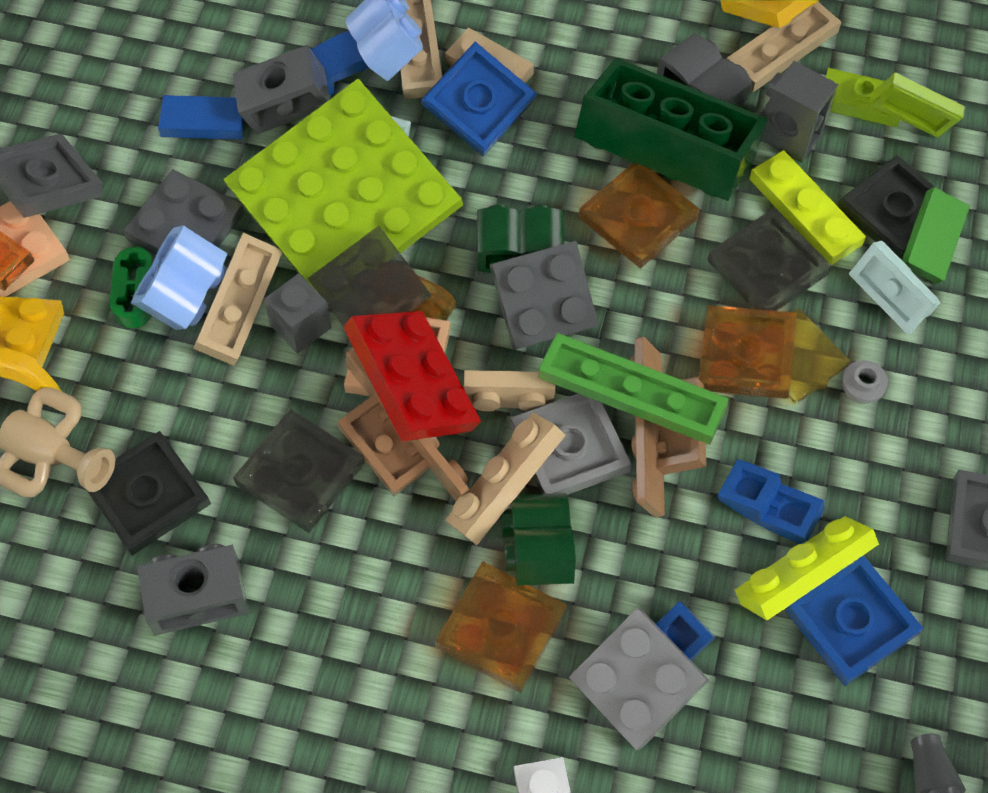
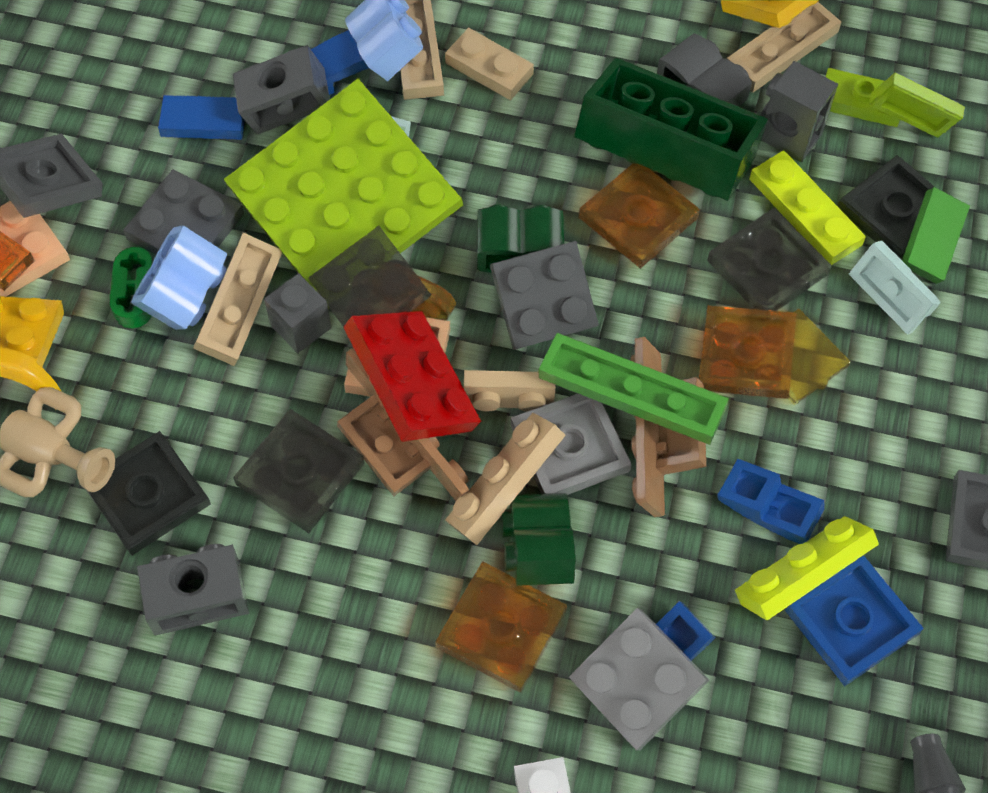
blue tile [421,41,537,157] -> none
light grey plate [842,360,888,404] -> none

